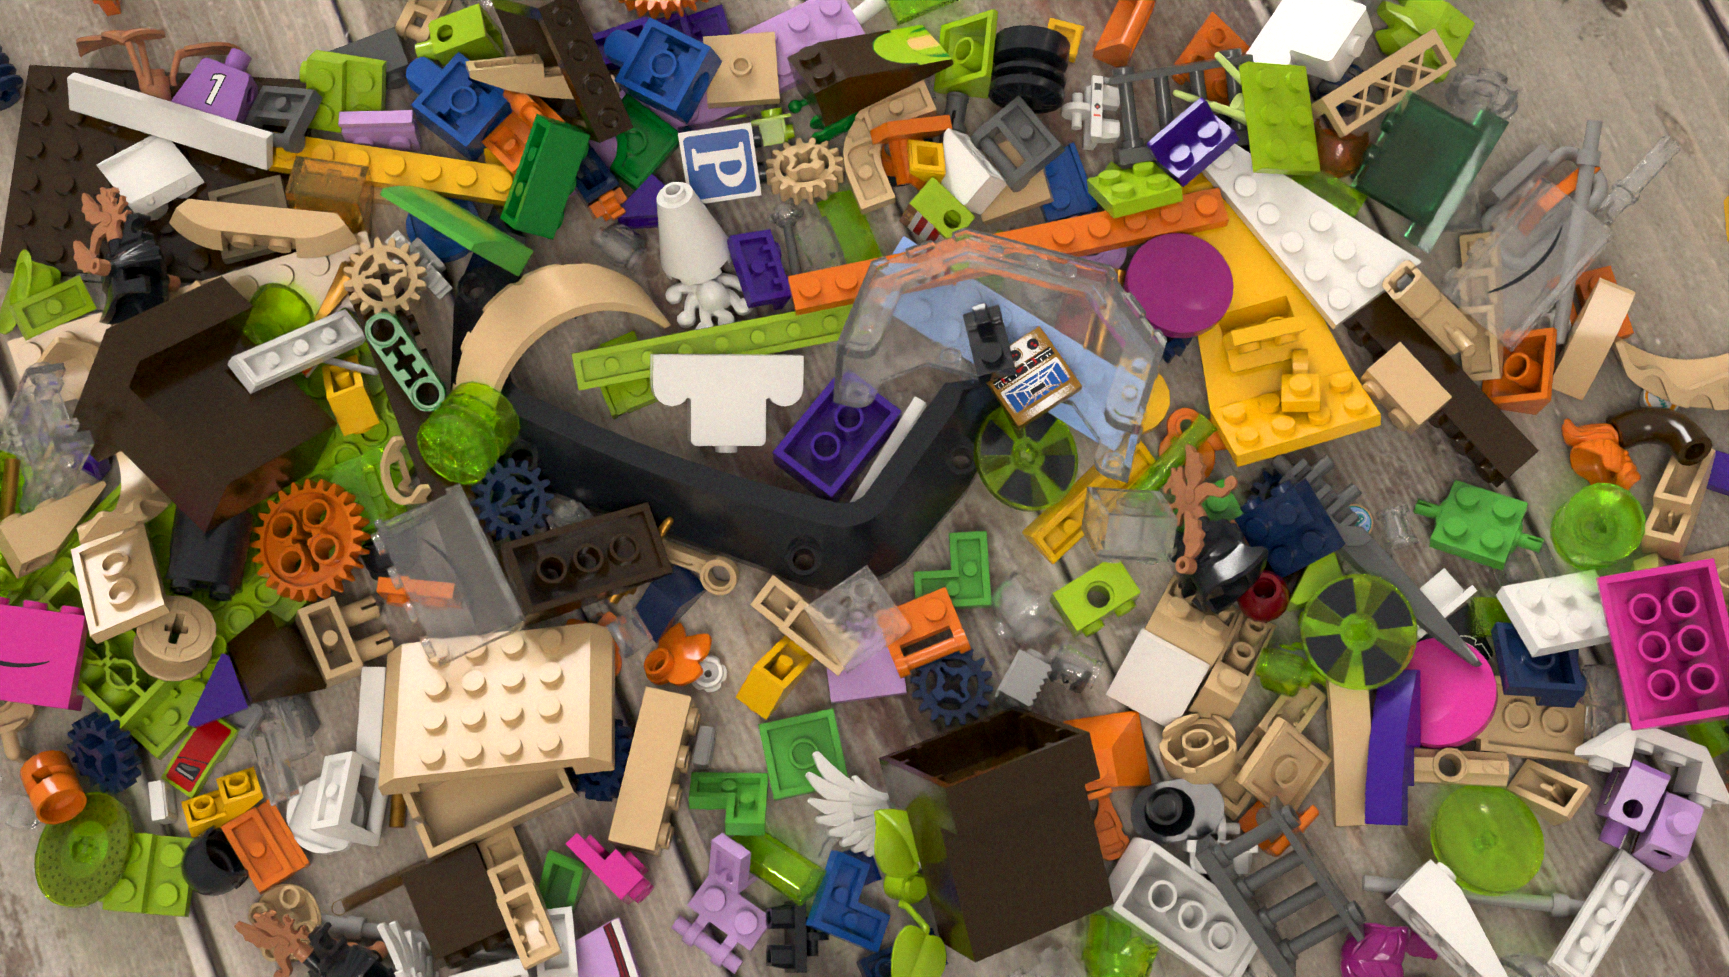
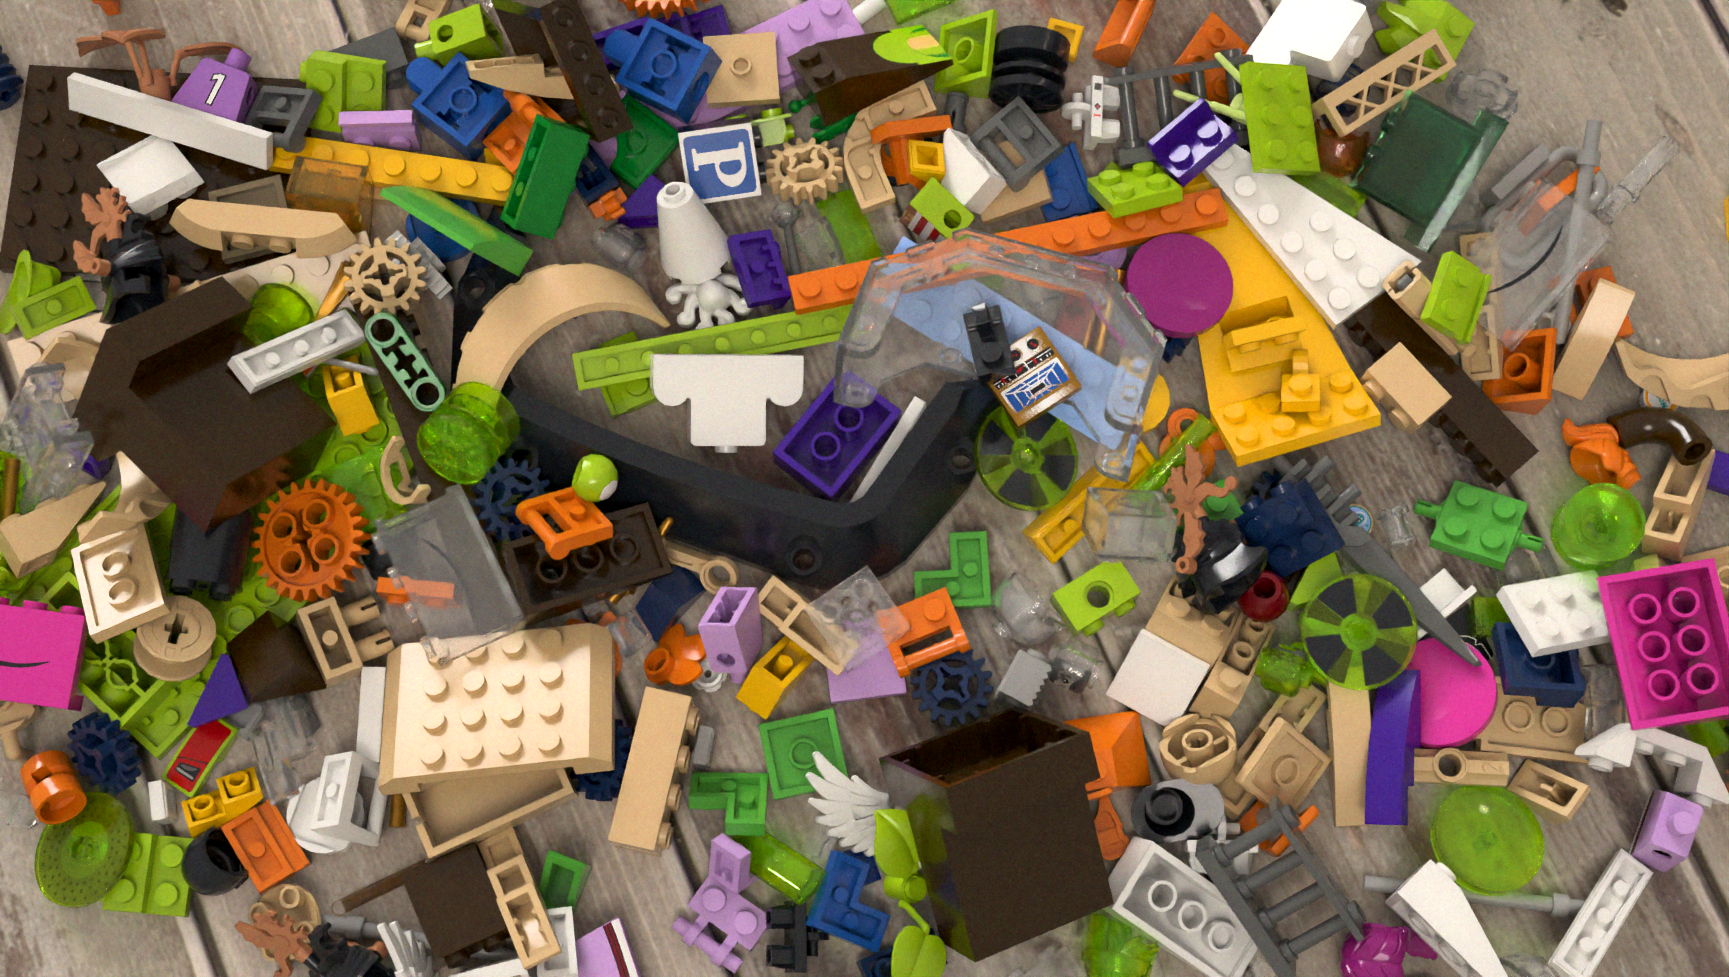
dark pink plate [566,833,655,905] -> none
medium lavender torso [1595,759,1671,849] -> none
none -> orange plate [515,487,613,560]
none -> lime piece [571,454,619,502]
none -> lavender torso [698,587,763,684]
none -> lime plate [1420,251,1492,345]

